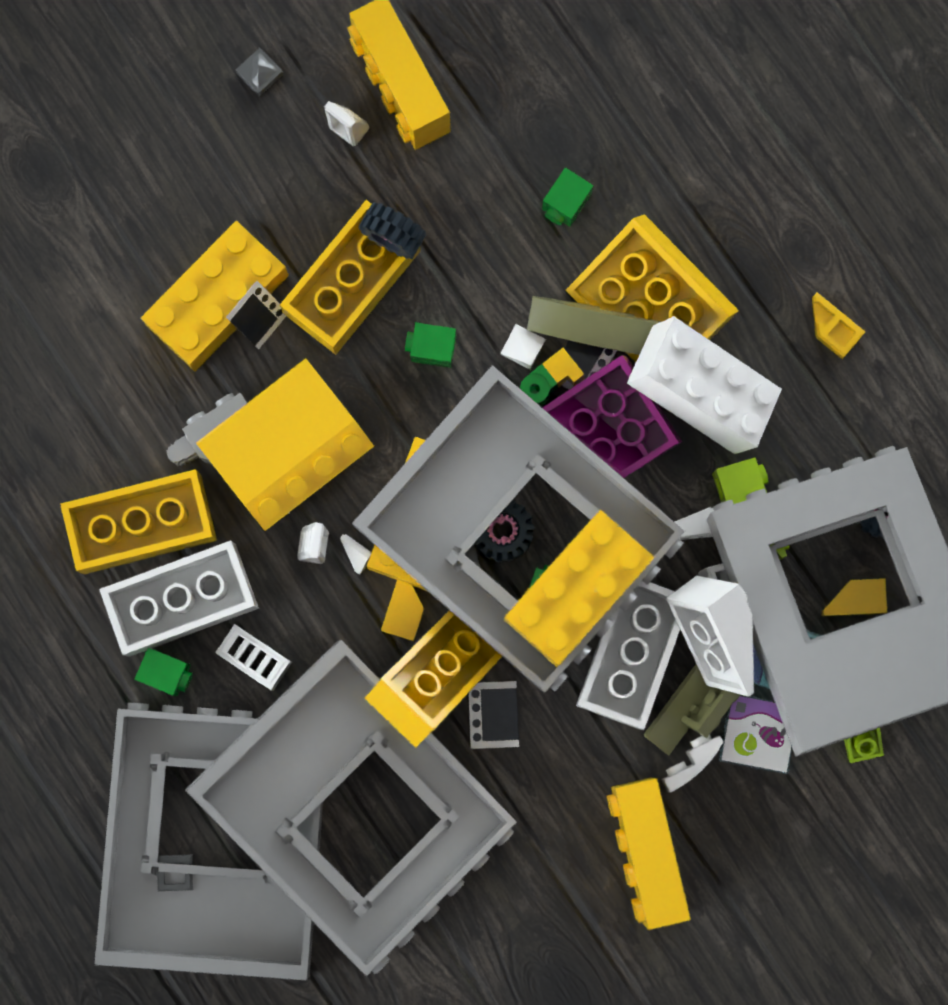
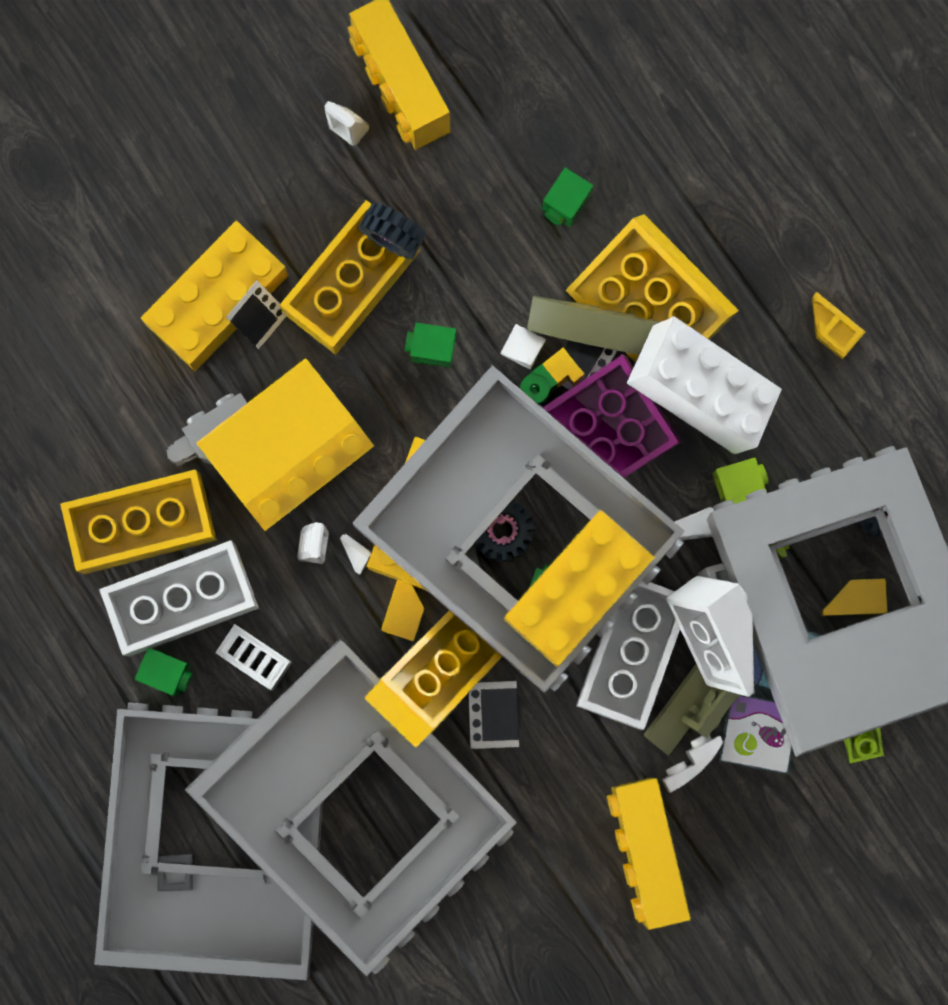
dark grey tile [236,48,284,97] -> none

